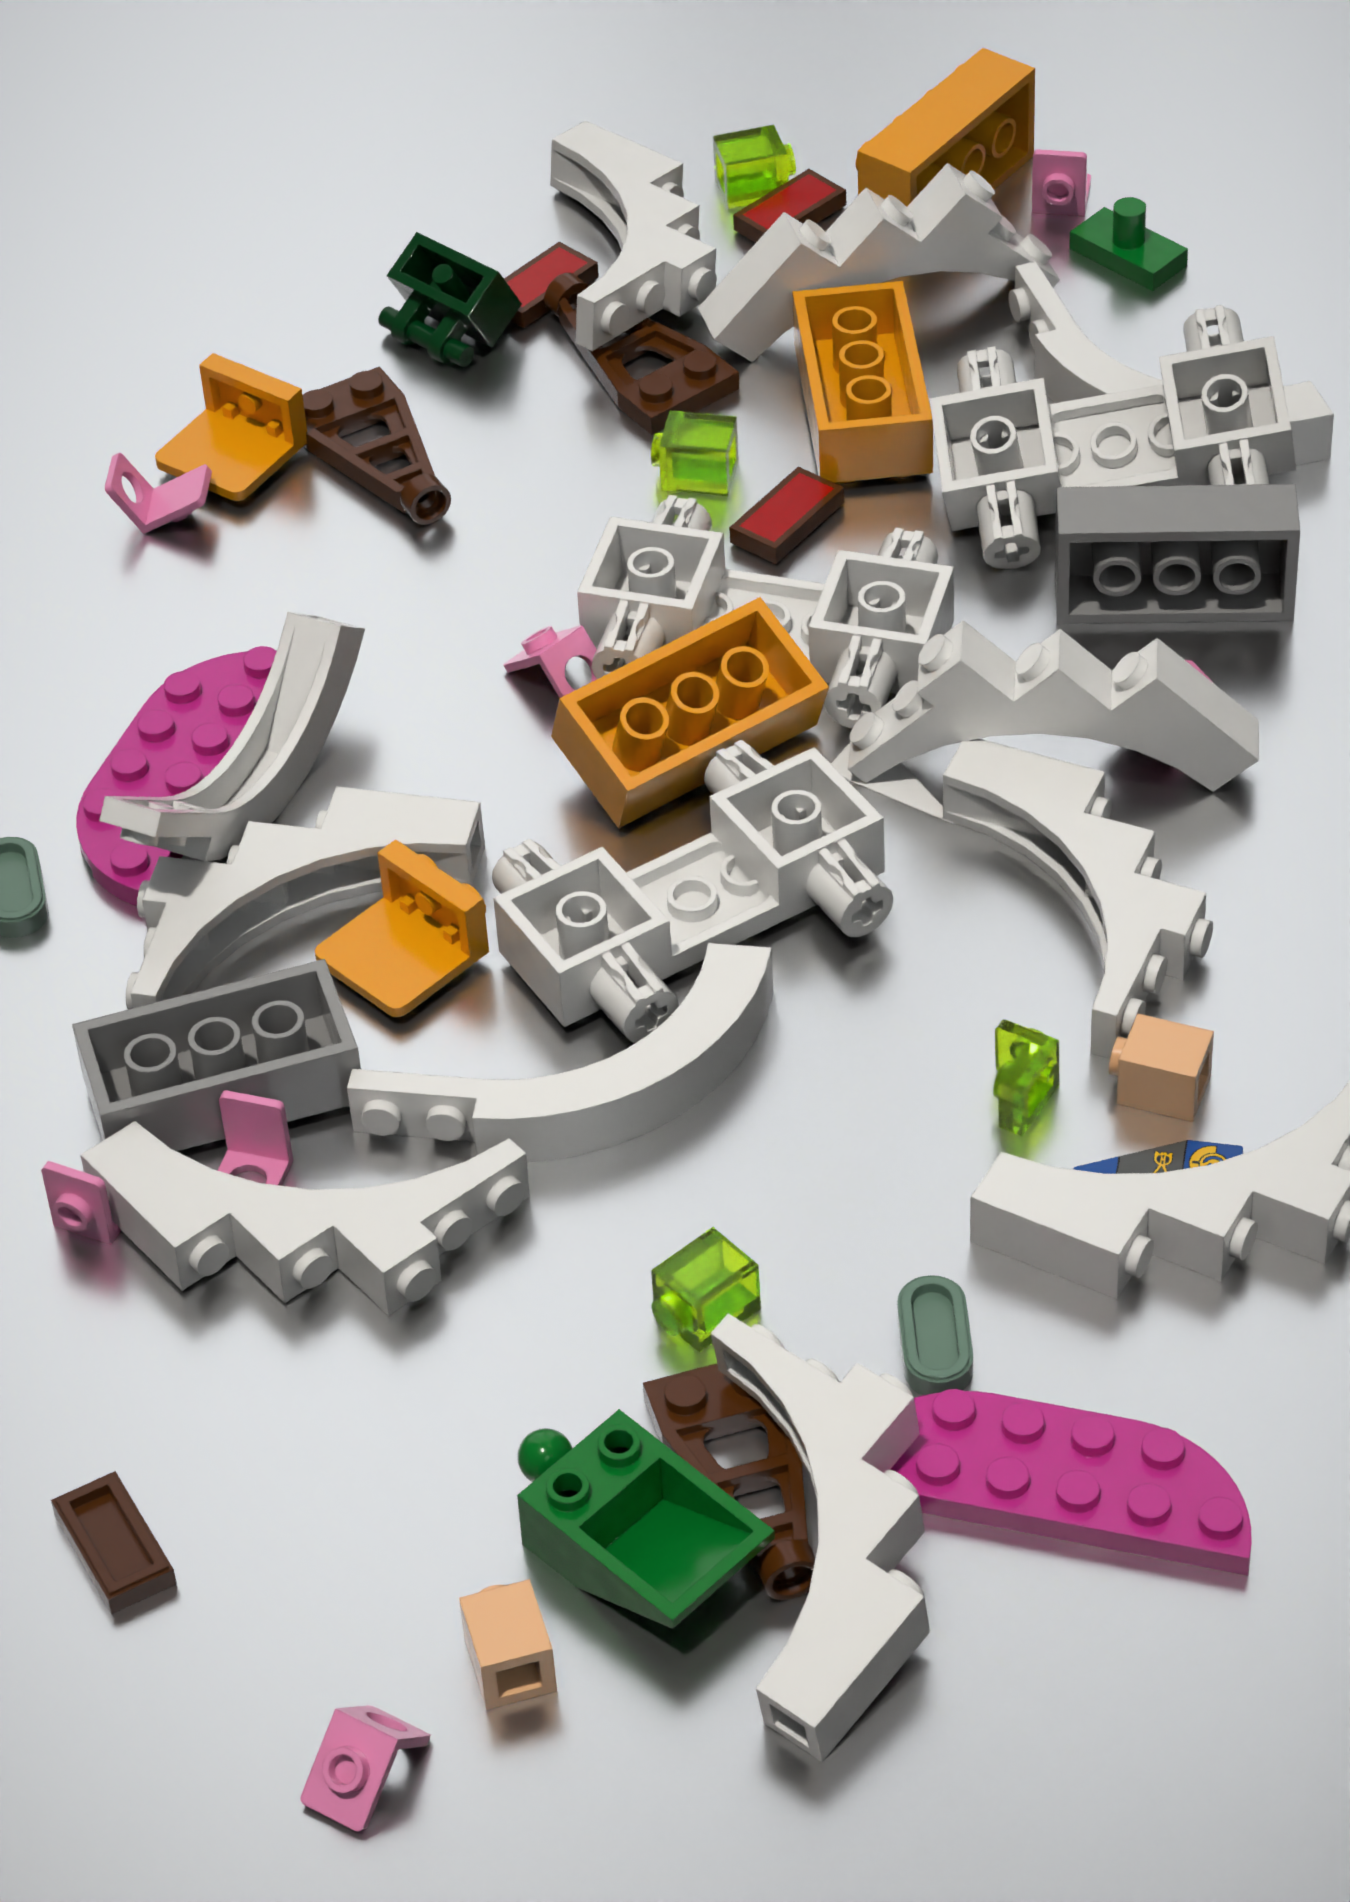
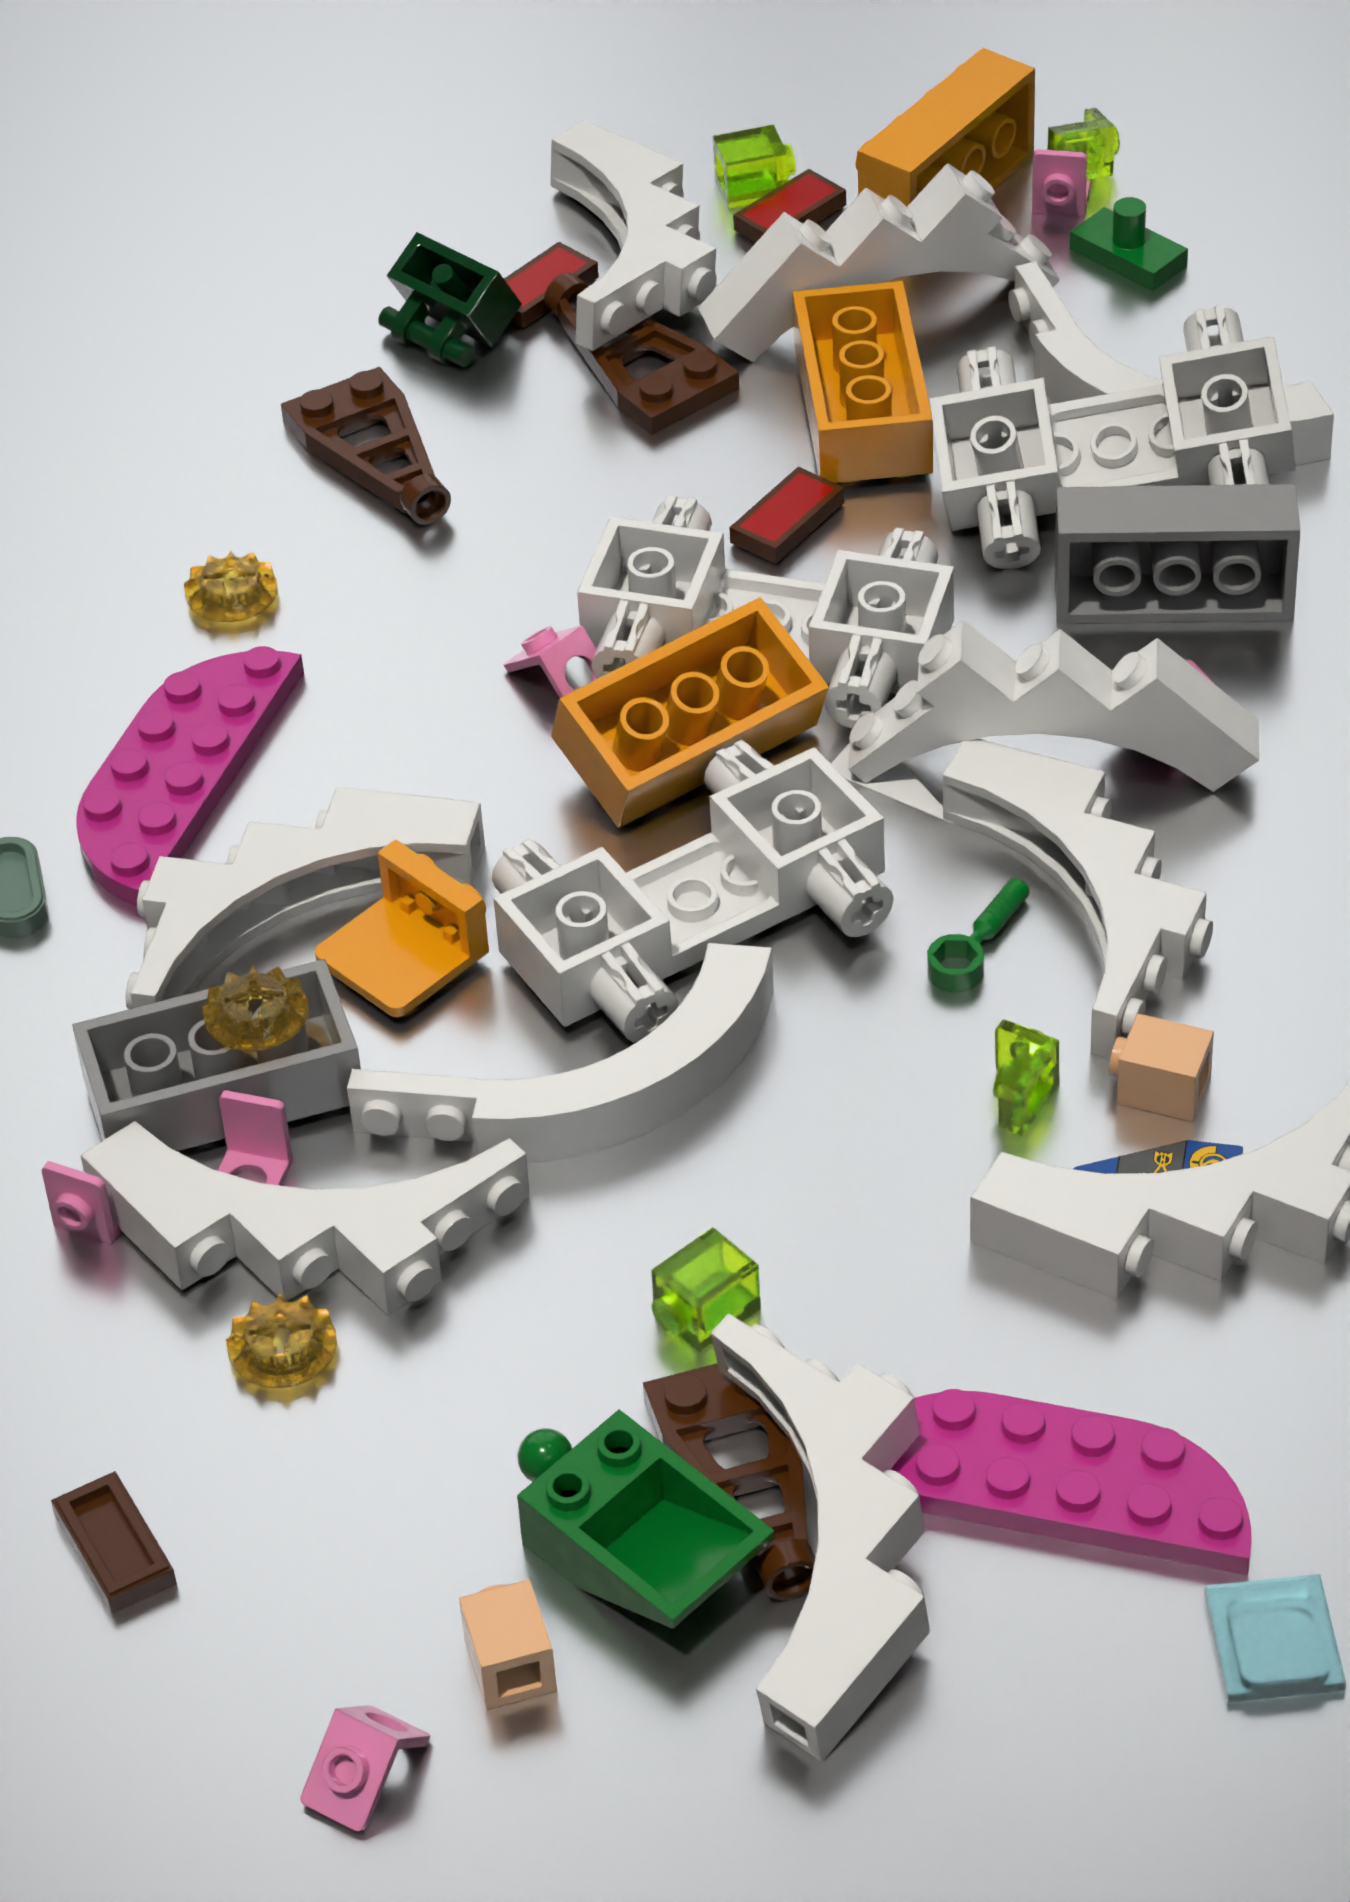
white arch [99,611,365,862] -> none
bright pink bracket [105,453,212,534] -> none
light orange bracket [155,353,307,501] -> none
clear neon green brick [651,410,739,497] -> none
sand green tile [897,1275,973,1395] -> none
none -> clear yellow gear [184,550,278,622]
none -> clear yellow gear [202,964,309,1051]
none -> clear yellow gear [226,1293,337,1388]
none -> green piece [927,878,1030,993]
none -> clear neon green bracket [1047,108,1120,180]
none -> clear light blue piece [1204,1574,1346,1703]

